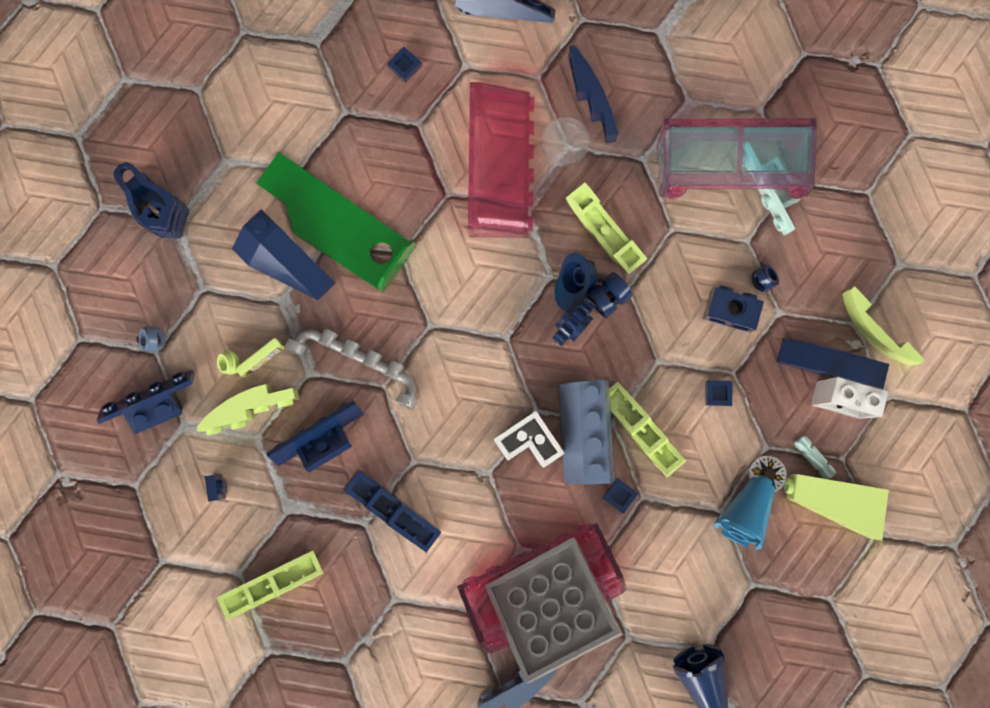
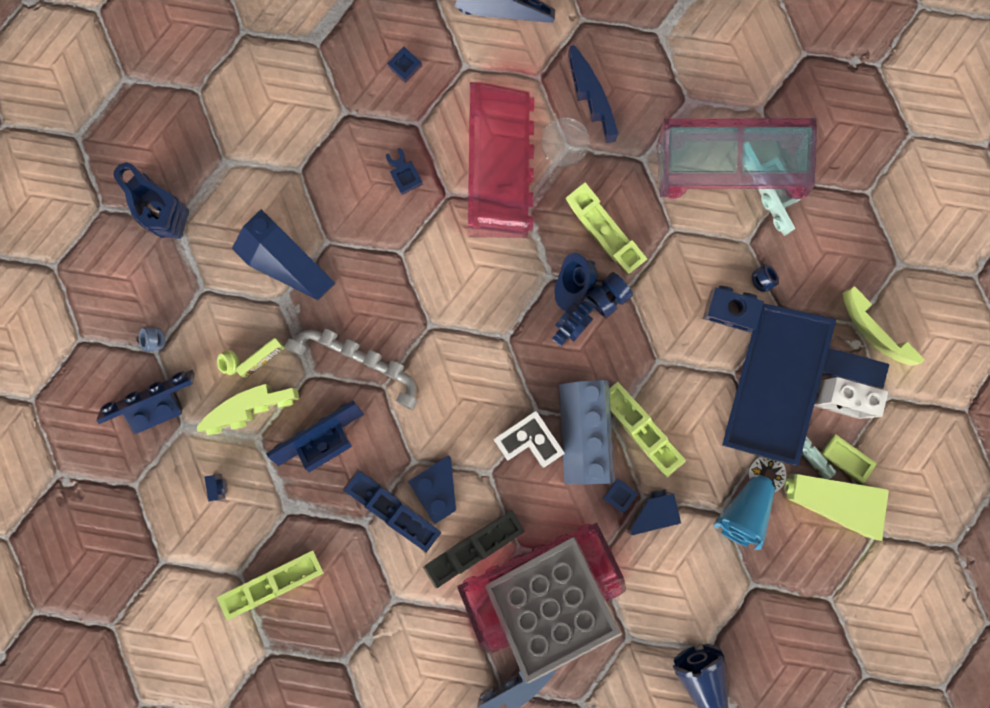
green piece [256,152,416,293] -> none
dark blue plate [705,380,733,406] -> none
none -> dark blue plate [386,148,423,195]
none -> dark blue wing [408,455,456,524]
none -> pearl dark grey slope [422,510,525,588]
none -> dark blue slope [627,489,682,535]
none -> dark blue tile [722,303,837,467]
none -> yellowish green tile [820,434,877,484]

